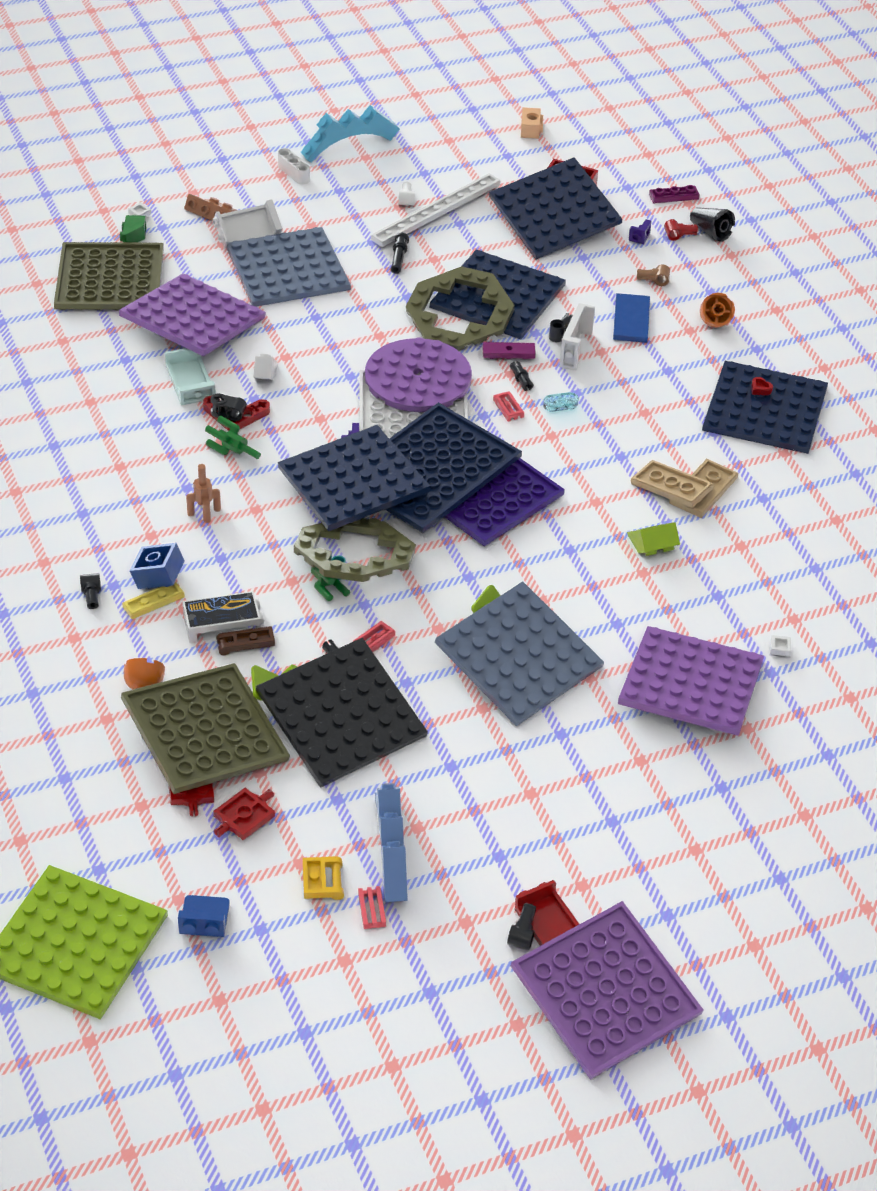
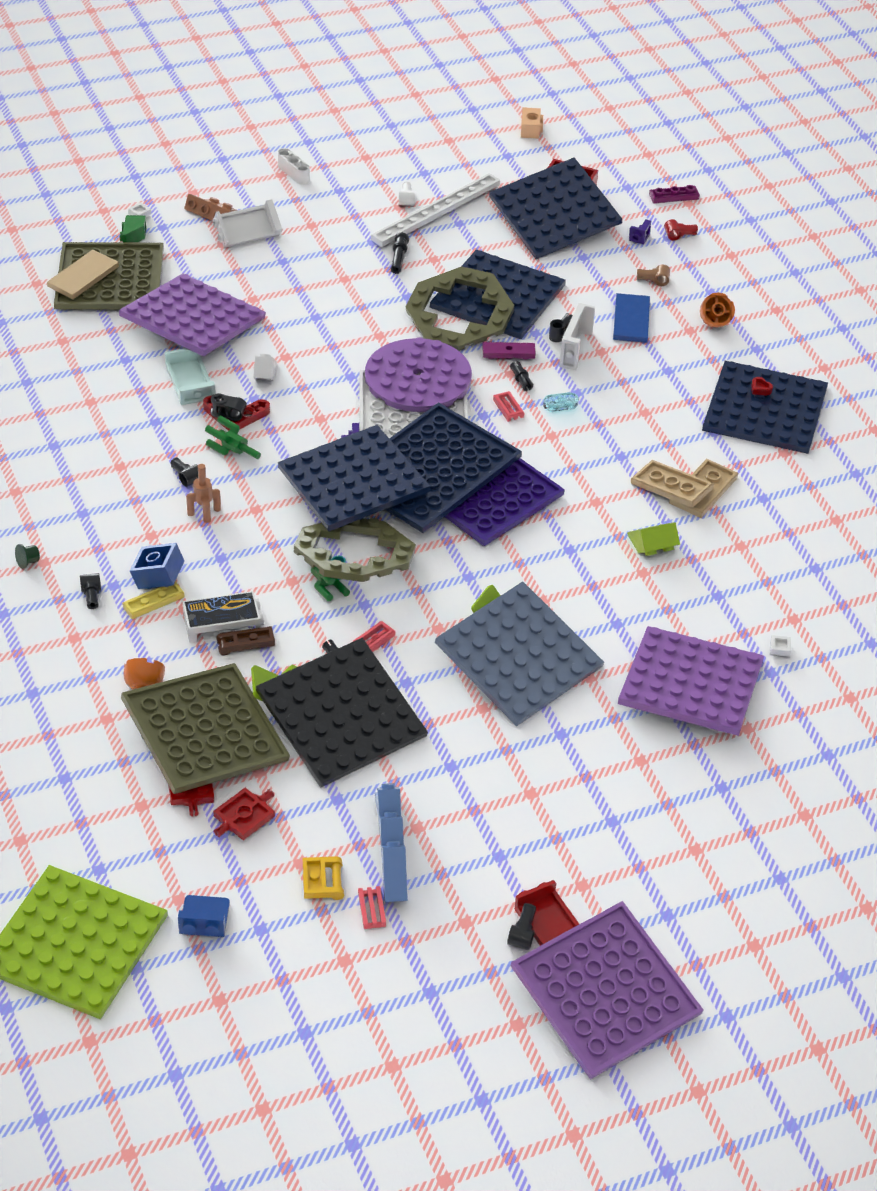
sand blue plate [226,227,351,307] -> none
medium azure arch [301,105,400,163] -> none
black cone [690,207,735,242] -> none
none -> piece [15,544,40,569]
none -> tan tile [47,250,119,299]
none -> black pin [170,457,198,487]

